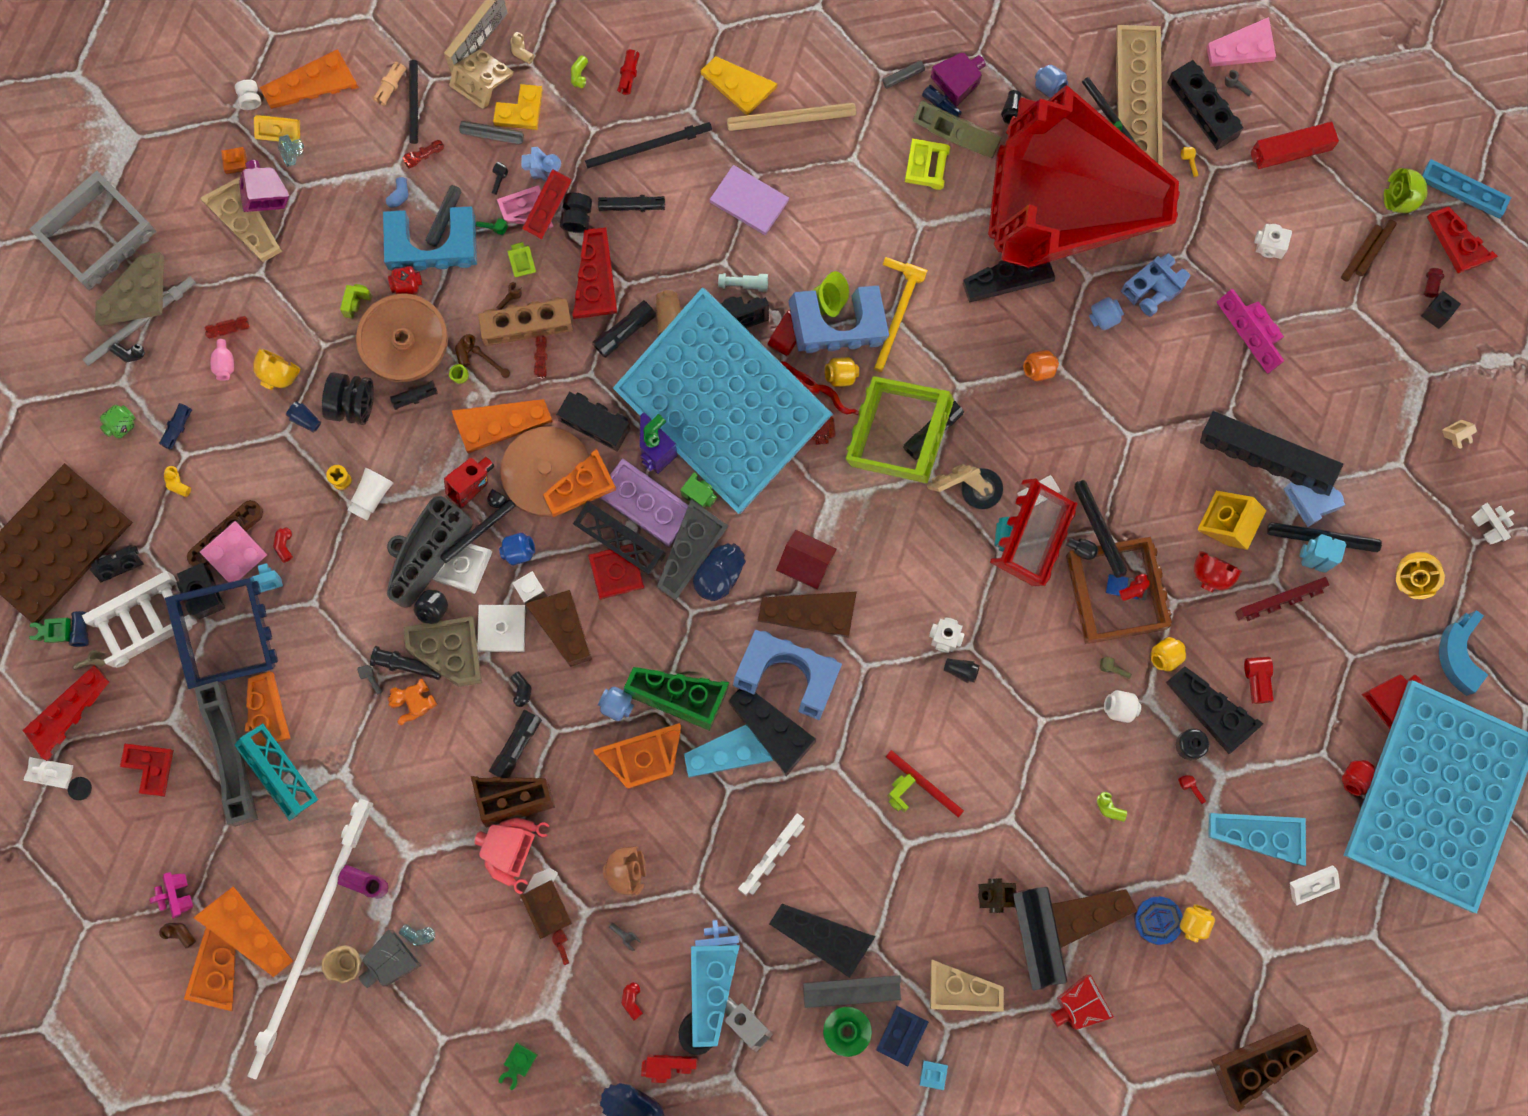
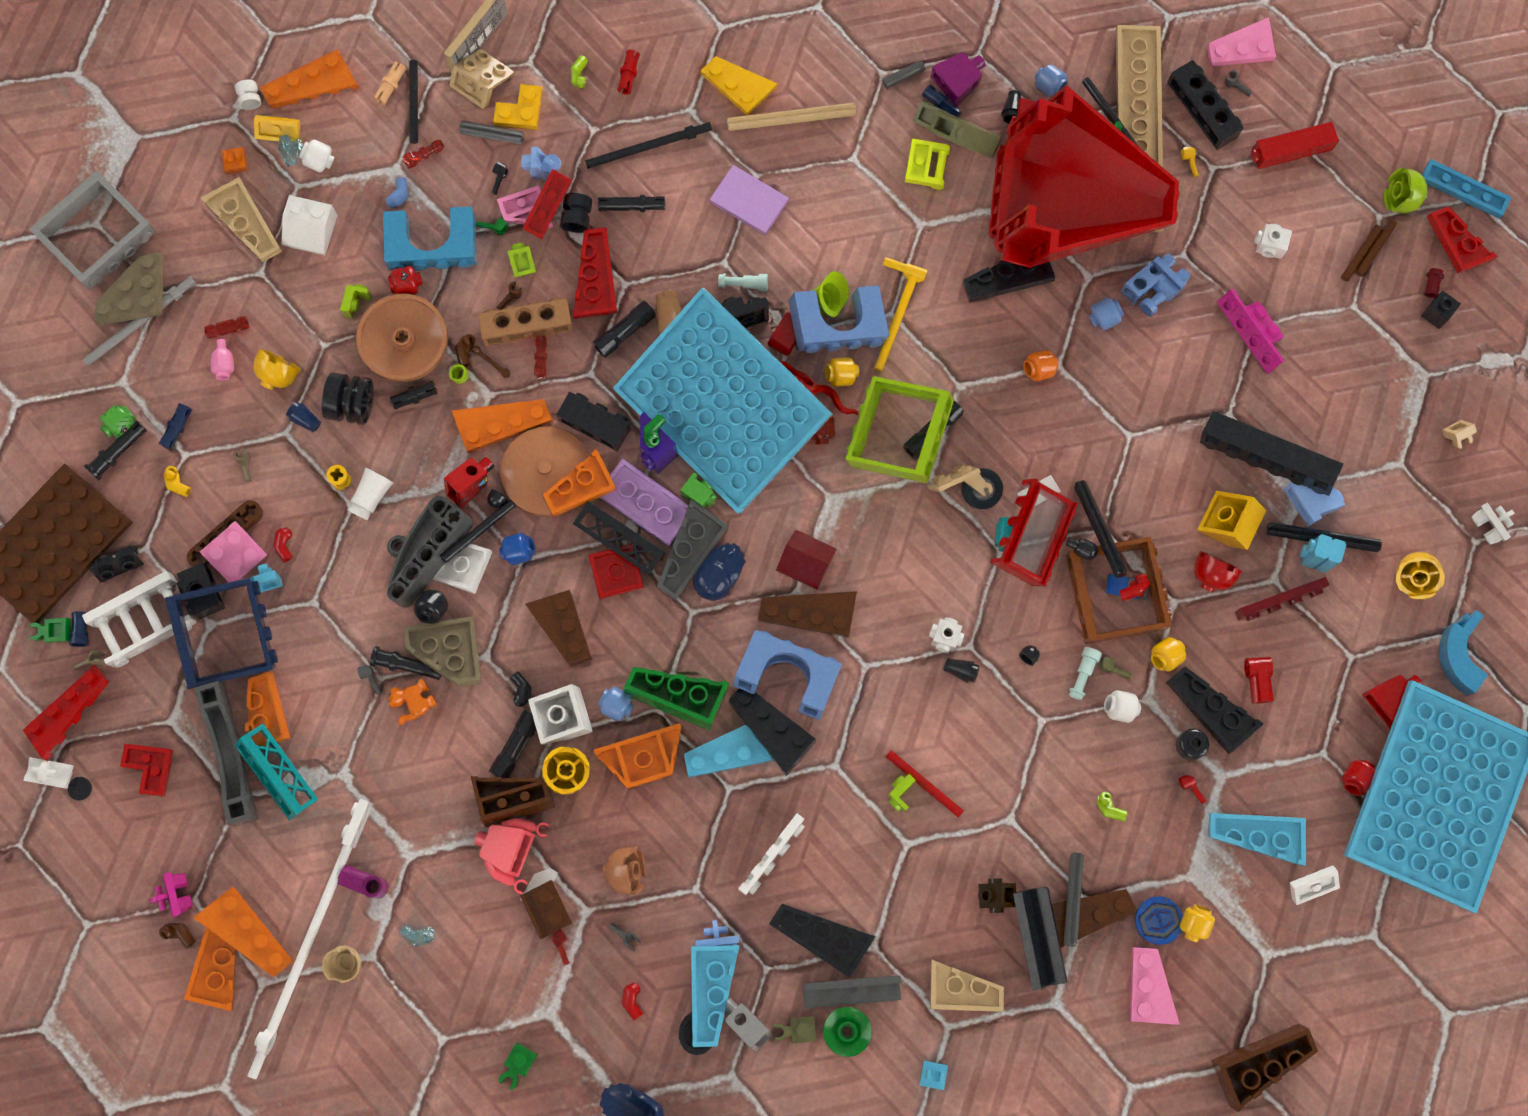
black arm [110,343,145,362] -> none
torso [239,160,289,212] -> none
dark grey torso [358,930,421,988] -> none
dark grey axle [426,185,462,247] -> none
white plate [477,605,526,652] -> none
tan arm [510,32,534,64] -> none
white brick [513,571,547,604] -> none
red plate [641,1055,698,1083] -> none
dark blue plate [876,1005,929,1067] -> none
red torso [1050,975,1114,1030] -> none
none -> black pin [84,421,147,480]
none -> dark tan hand [233,448,251,482]
none -> white slope [282,195,338,256]
none -> white head [299,139,334,173]
none -> white slope [528,684,593,745]
none -> yellow cylinder [542,746,590,795]
none -> olive plate [773,1016,816,1044]
none -> black hinge [1019,645,1040,666]
none -> dark grey axle [1064,852,1084,947]
none -> light aqua piece [1069,647,1102,700]
none -> bright pink wing [1130,947,1180,1025]

